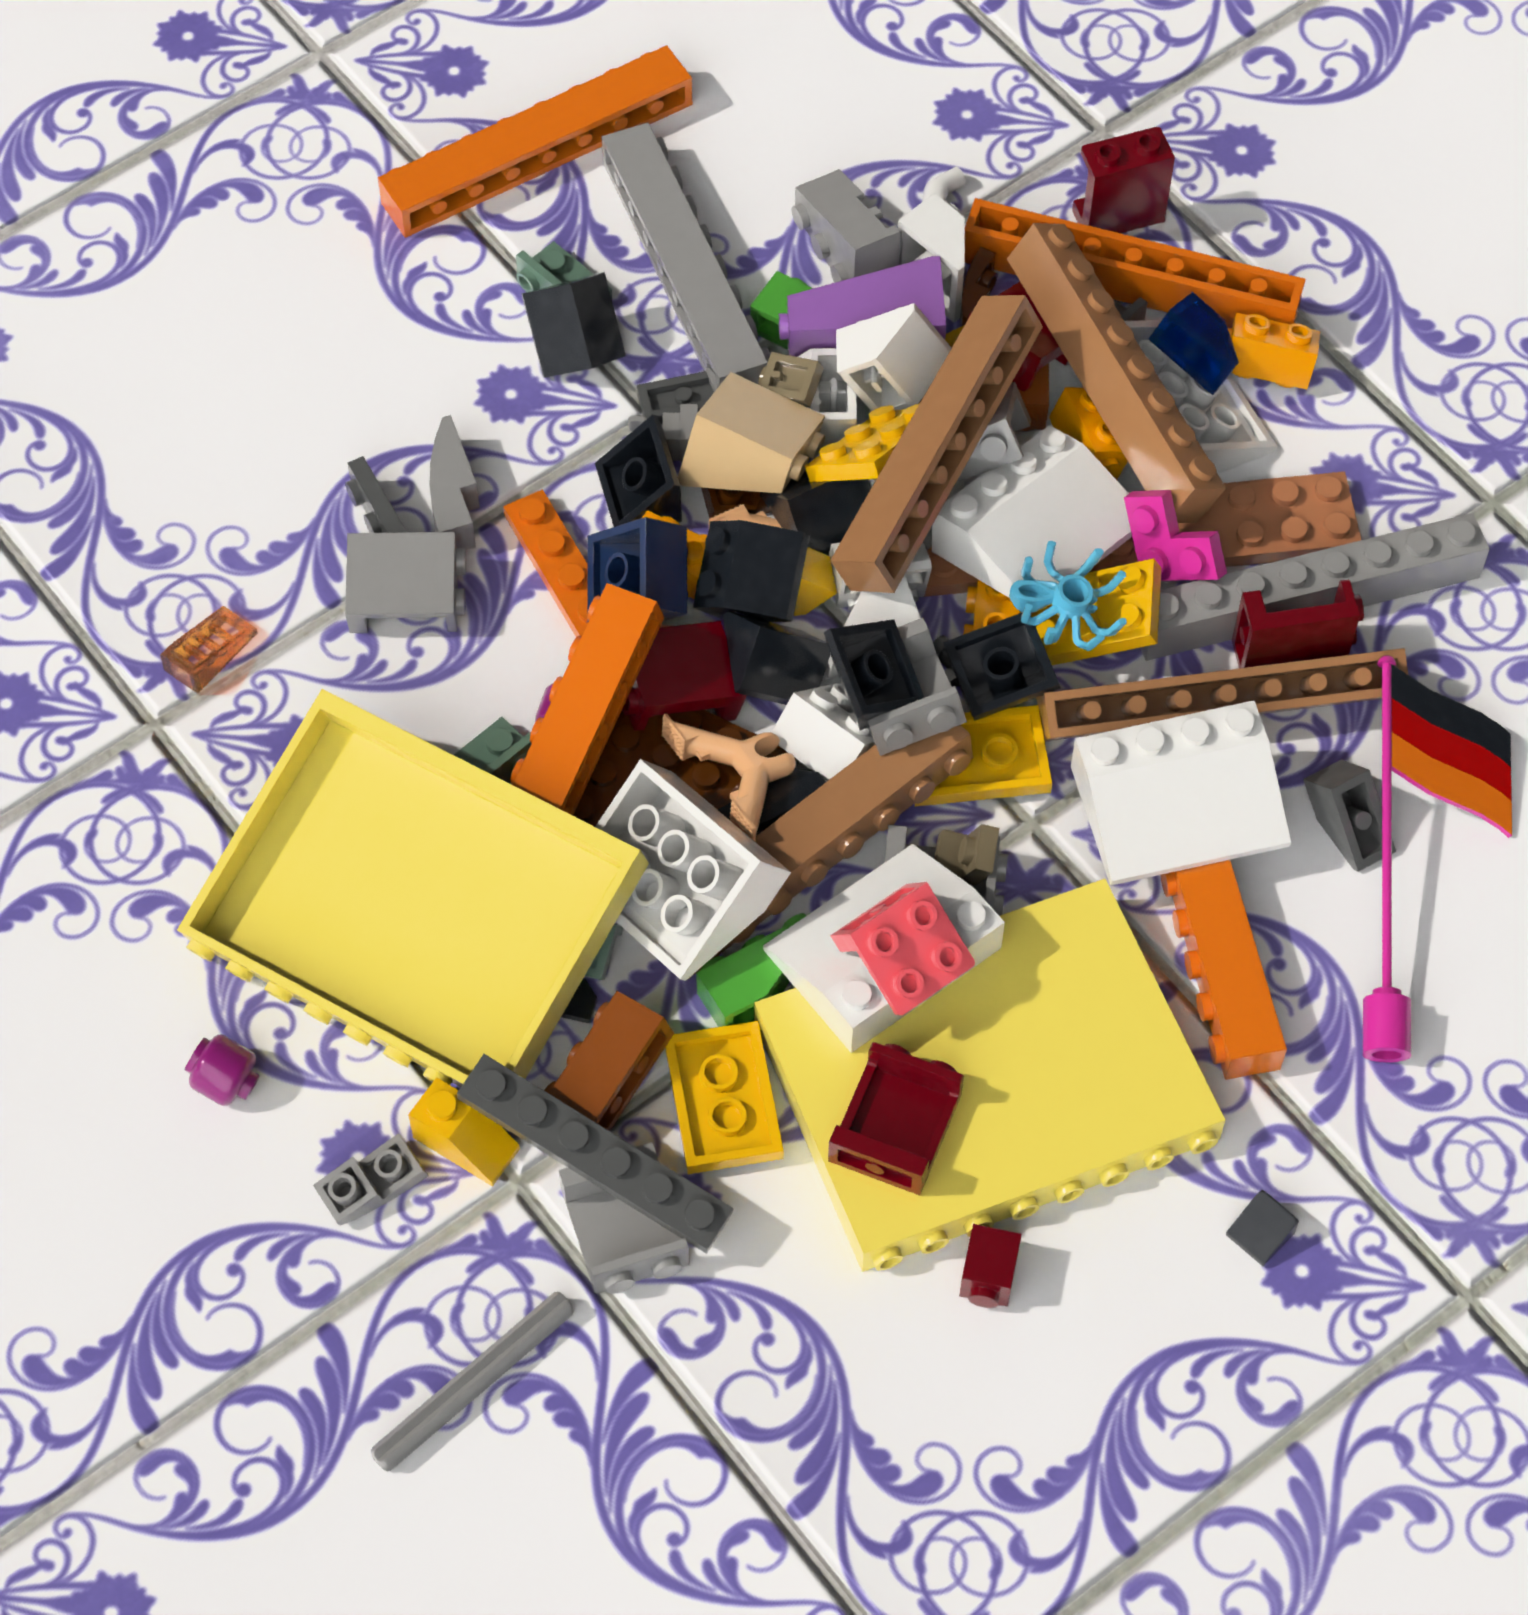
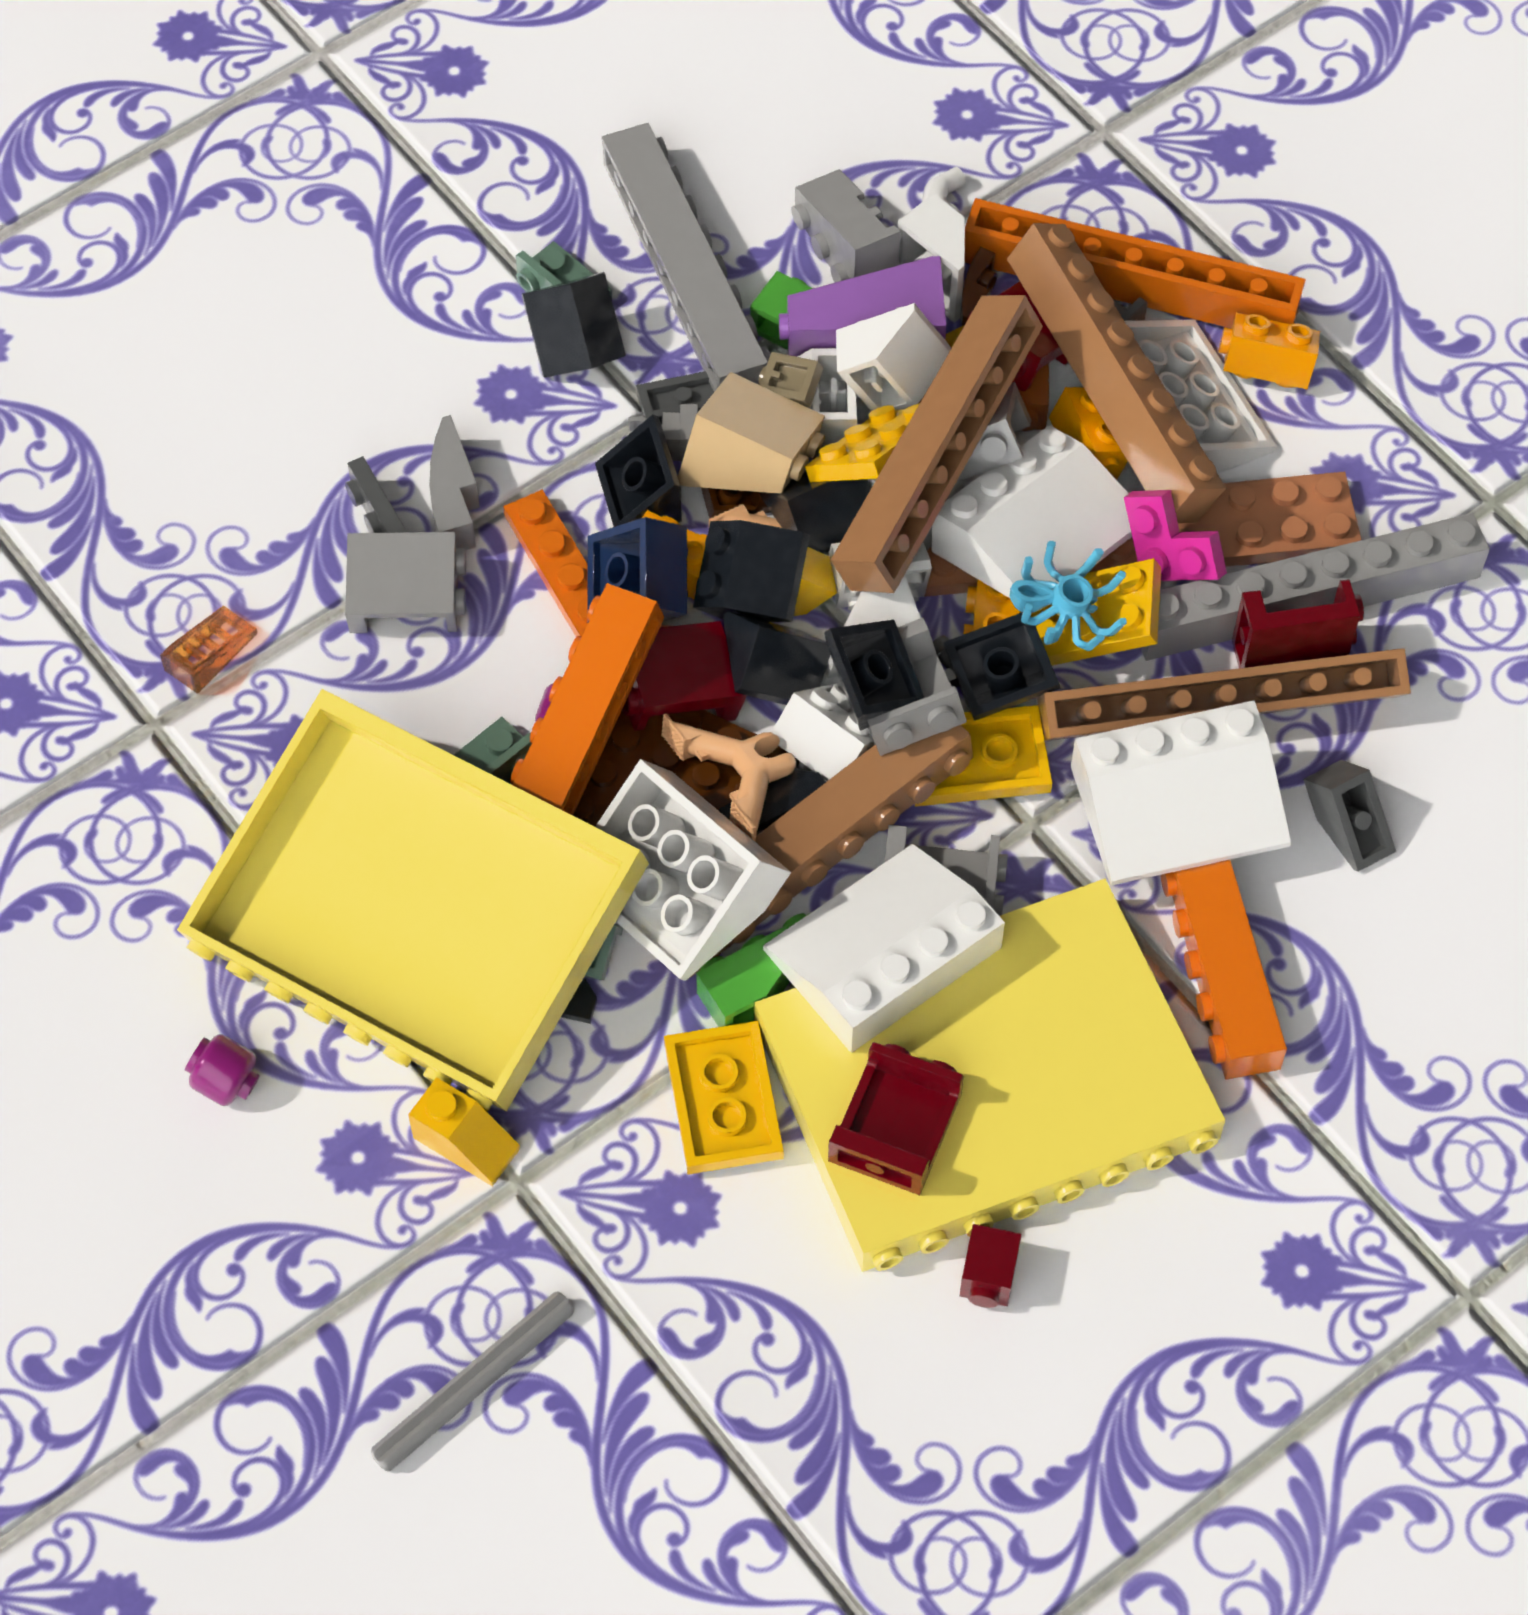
light grey slope [313,1133,429,1226] -> none
orange brick [378,45,692,238] -> none
dark grey plate [457,1054,734,1254] -> none
dark orange brick [544,991,674,1131] -> none
light grey panel [558,1142,689,1294] -> none
coral bracket [830,882,975,1015] -> none
dark tan bracket [934,824,1000,885] -> none
dark red panel [1072,127,1175,233] -> none
clear blue slope [1148,292,1239,395] -> none
black slope [1225,1190,1299,1266] -> none
flag [1363,655,1512,1062] -> none

